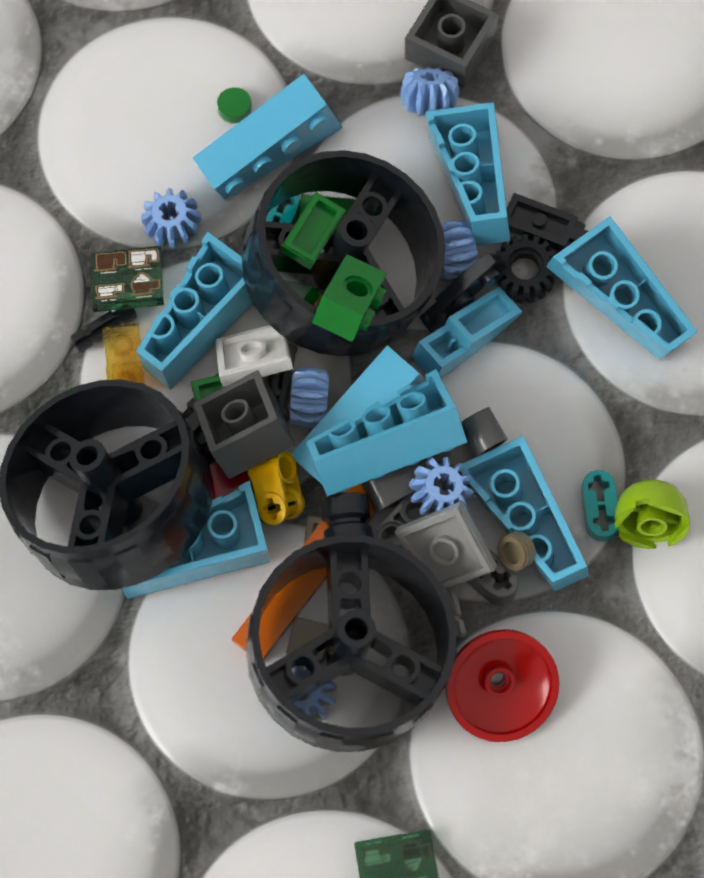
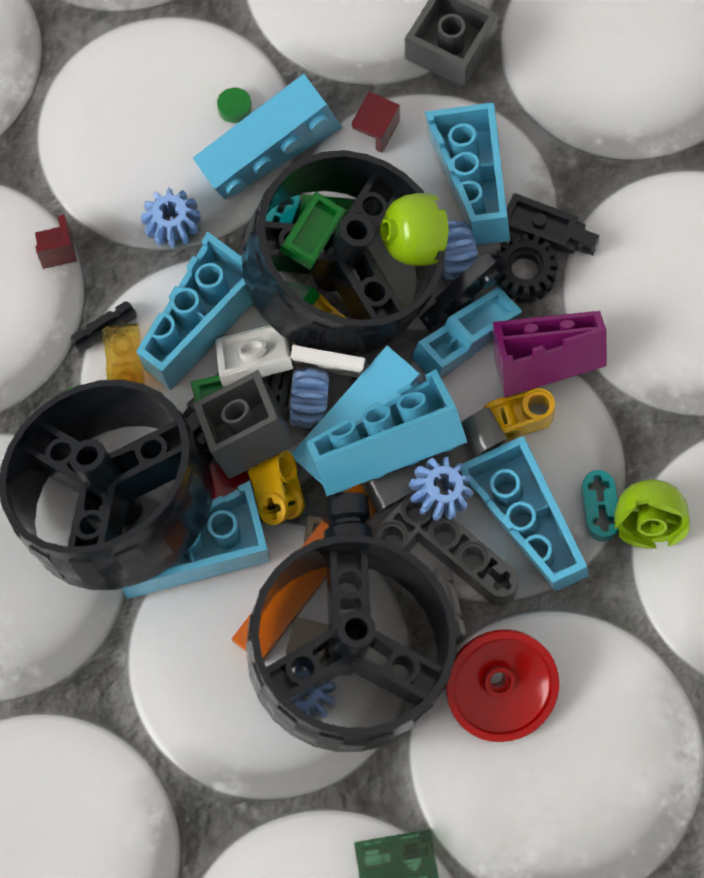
clear green tile [91,246,164,312] -> none
green brick [312,254,387,342] -> none
light grey tile [395,501,497,590] -> none
light blue gear [400,67,459,117] -> none
dark tan tile [497,531,536,571] -> none
medium azure wedge [546,216,698,360] -> none
none -> dark red panel [35,214,77,269]
none -> white tile [290,345,369,378]
none -> dark red panel [352,91,400,153]
none -> lime cylinder [380,193,449,266]
none -> yellow piece [483,388,555,443]
none -> magenta wedge [493,311,607,398]

